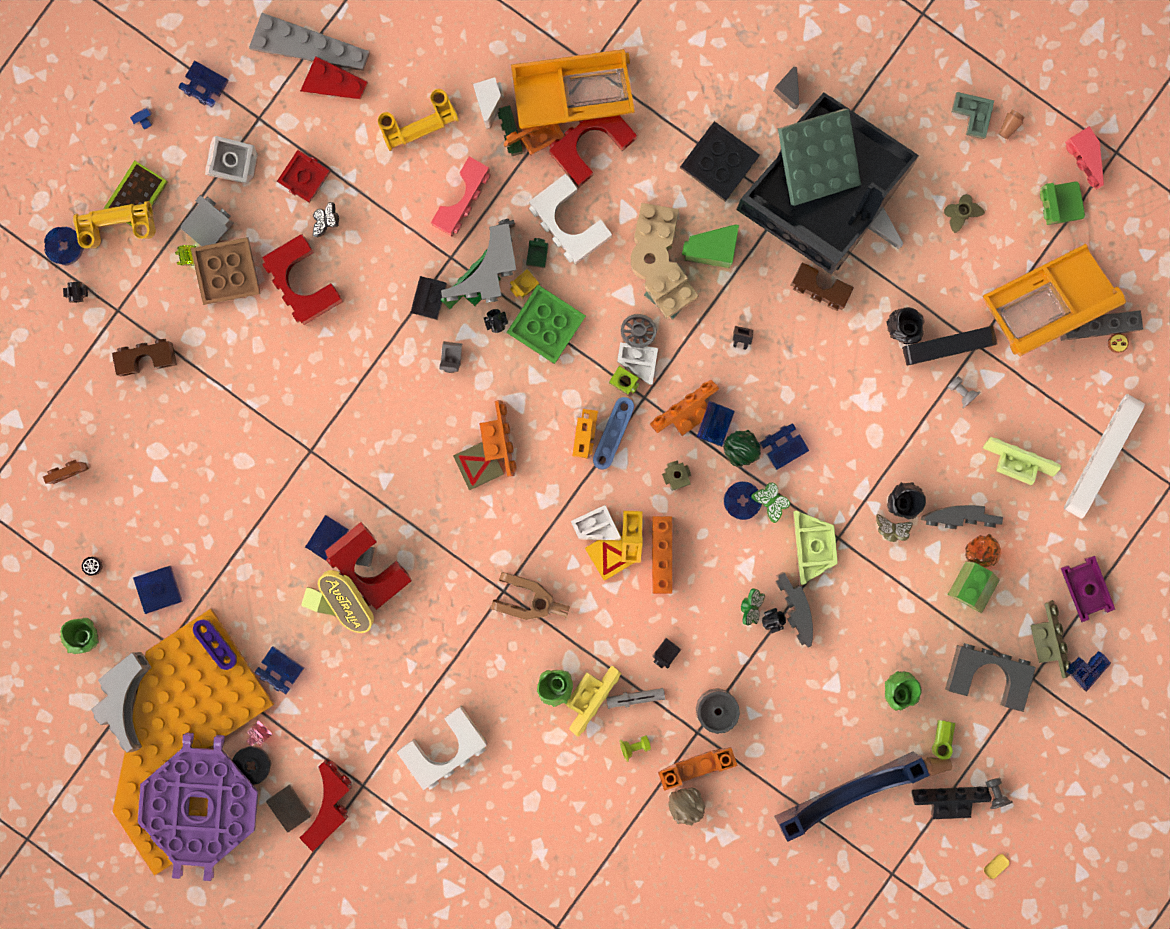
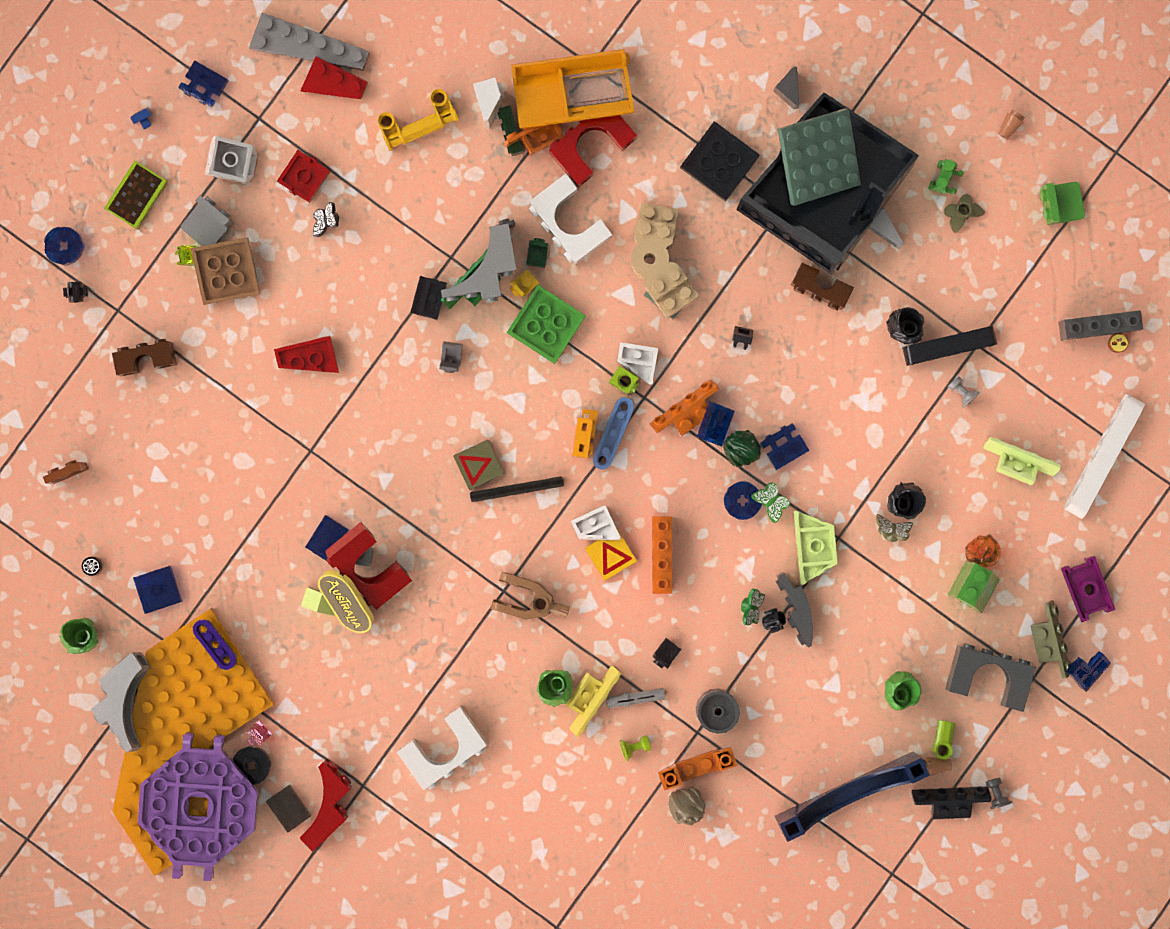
yellow piece [73,201,156,249] -> none
clear blue plate [254,646,304,695] -> none
red arch [262,234,343,325] -> none
coral arch [431,156,491,236] -> none
orange bracket [479,400,517,477] -> none
black gear [483,309,508,333] -> none
flat silver wheel [621,314,657,348] -> none
yellow bracket [621,510,643,563] -> none
olive brick [662,460,691,491] -> none
bright green slope [682,224,739,268] -> none
dark grey slope [921,505,1003,529] -> none
sand green plate [951,92,994,139] -> none
light orange piece [983,244,1126,357] -> none
light yellow piece [984,854,1009,879] -> none
coral slope [1065,126,1104,190] -> none
none -> red wing [274,336,339,373]
none -> pearl dark grey axle [470,476,564,502]
none -> bright green piece [928,159,964,194]

